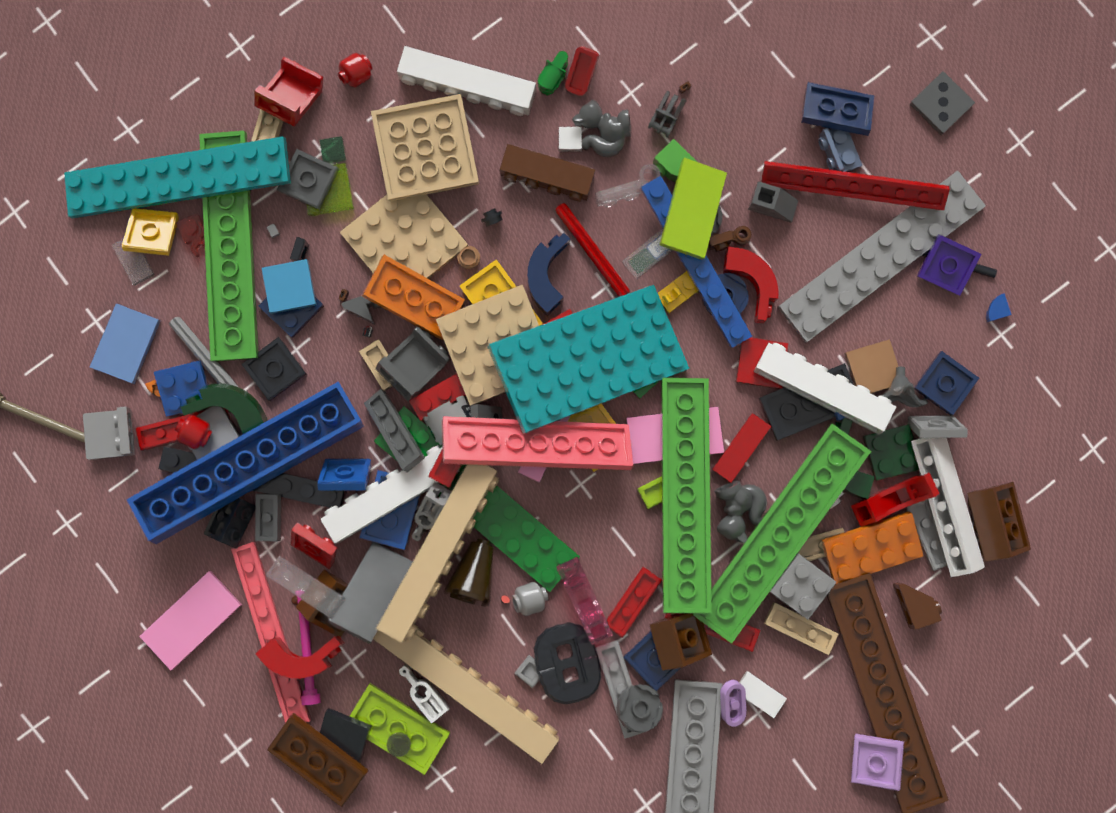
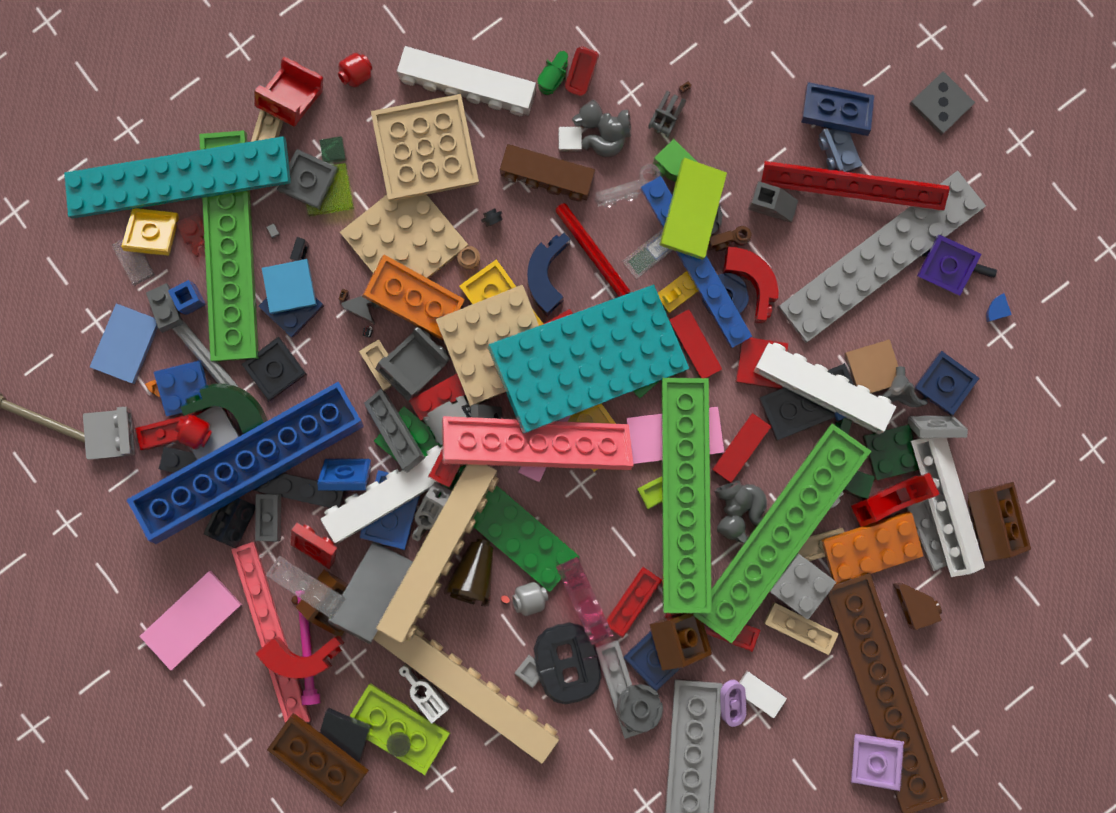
none -> dark grey plate [146,283,183,333]
none -> blue brick [168,280,206,315]
none -> red tile [669,309,722,378]

